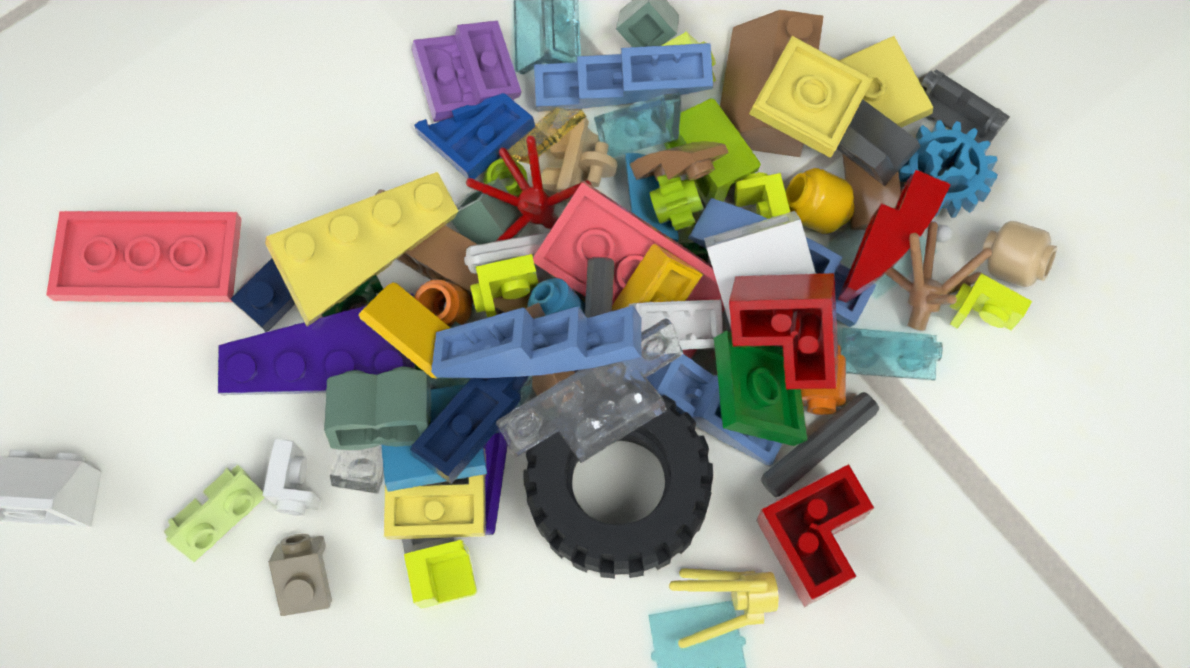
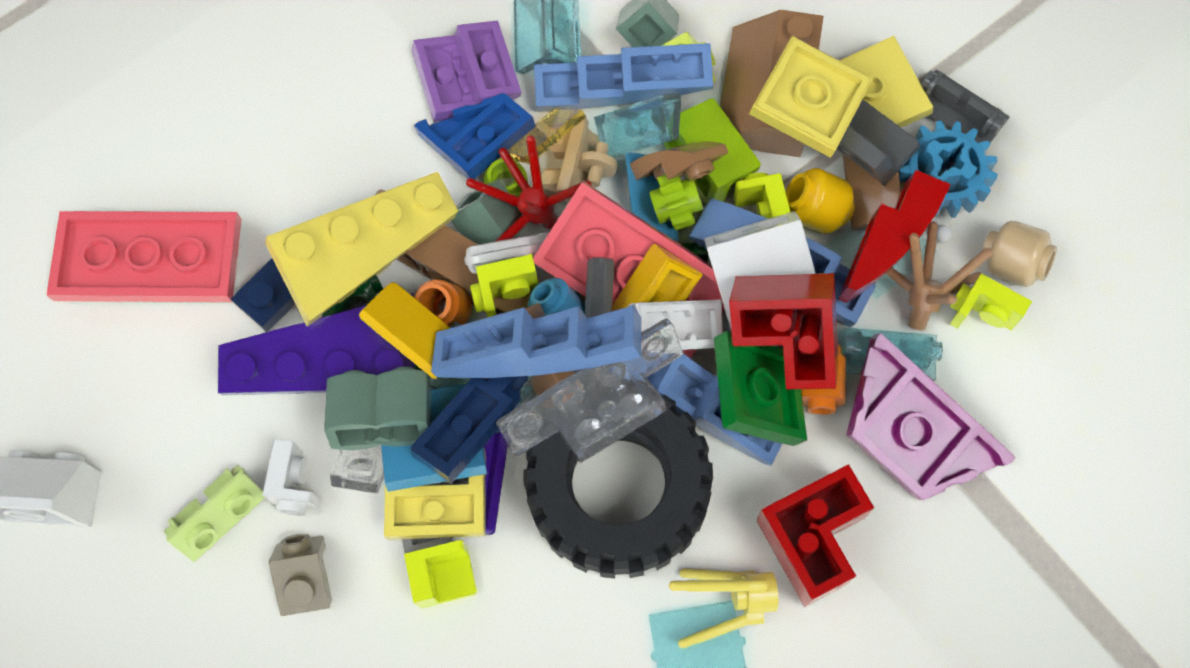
dark grey axle [761,392,879,497] -> none
none -> wing [846,333,1016,500]

